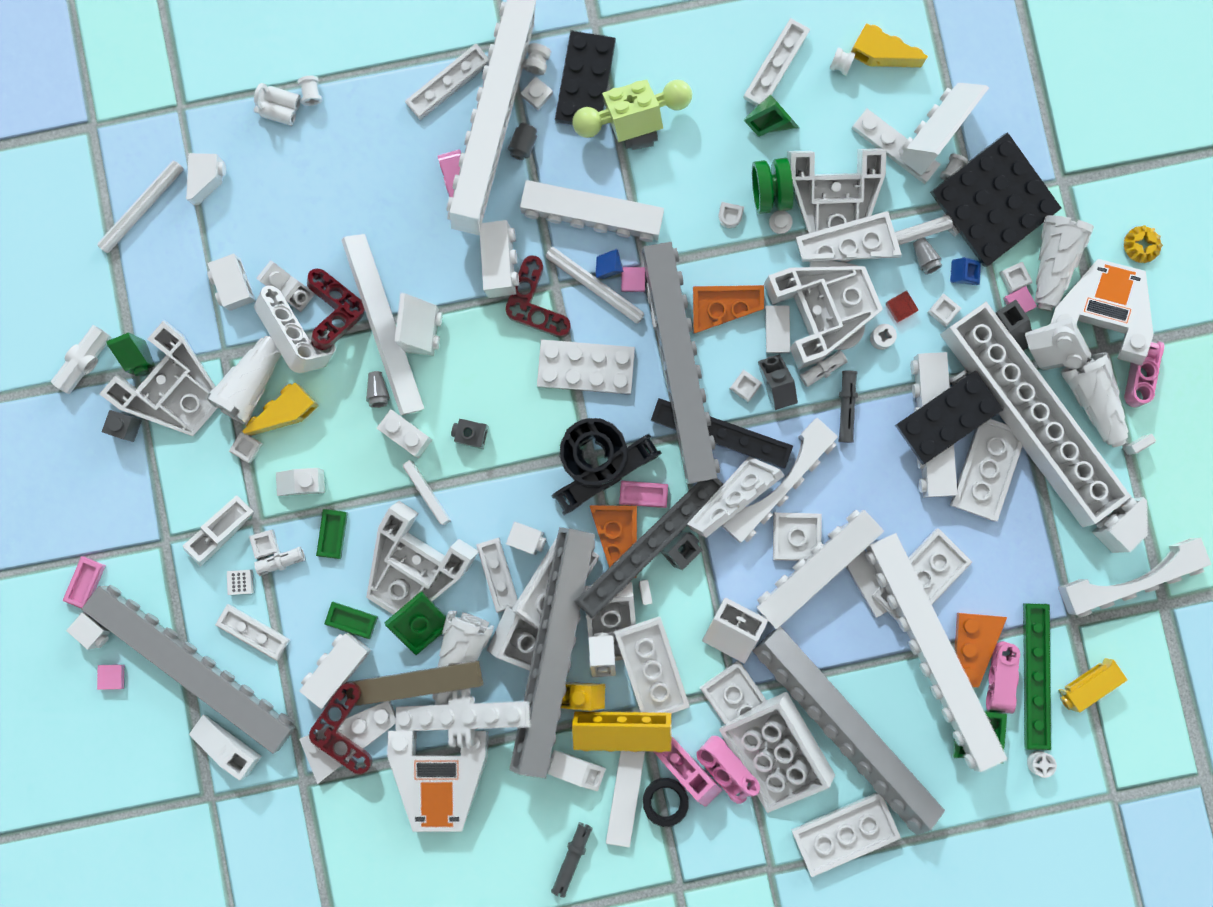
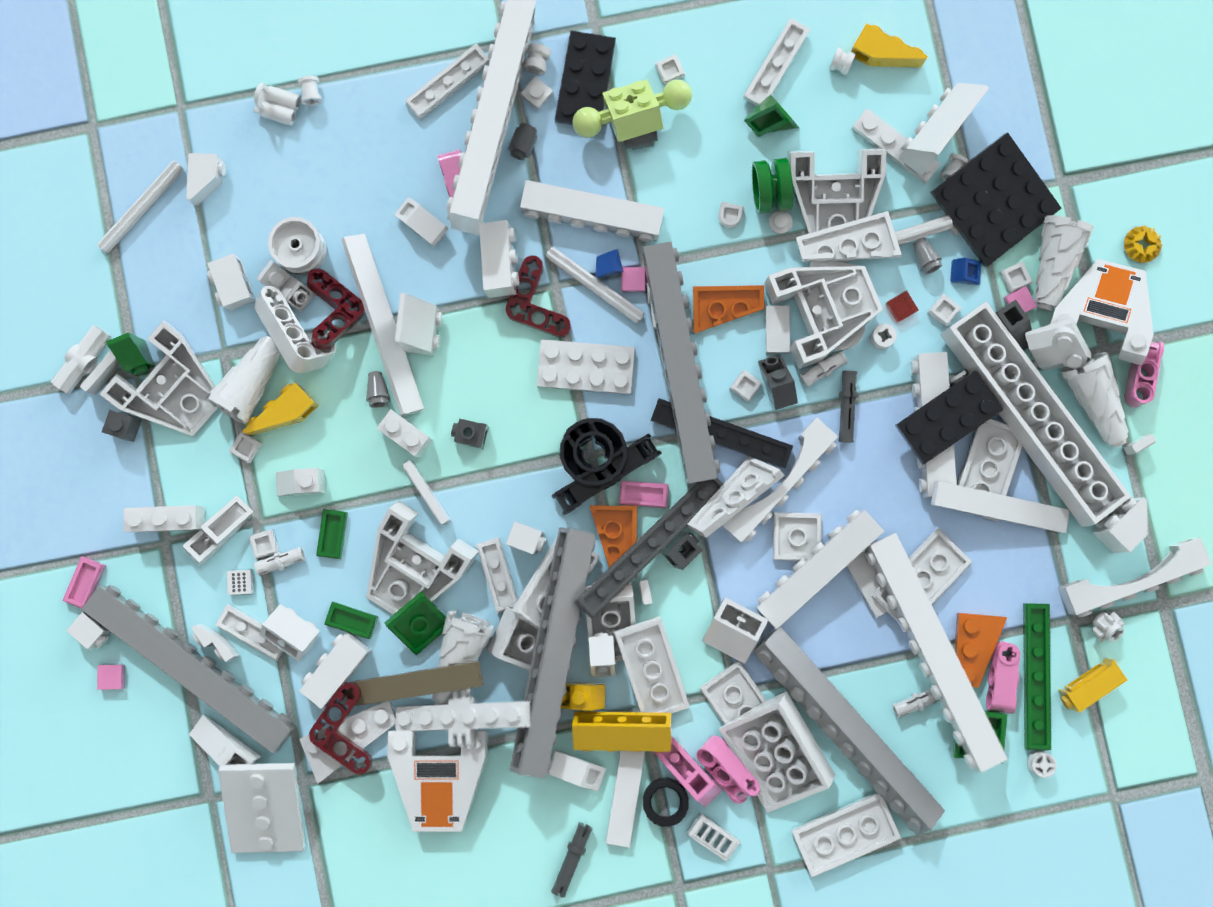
none -> white tile [80,351,121,395]
none -> white brick [123,505,205,533]
none -> white slope [191,624,240,662]
none -> white plate [218,763,306,853]
none -> white brick [260,604,320,662]
none -> white wheel [268,217,327,275]
none -> white slope [394,197,449,246]
none -> white tile [655,54,685,86]
none -> white slope [687,812,741,862]
none -> white pin [892,689,940,719]
none -> white tile [931,481,1070,533]
none -> white gear [1092,612,1124,642]

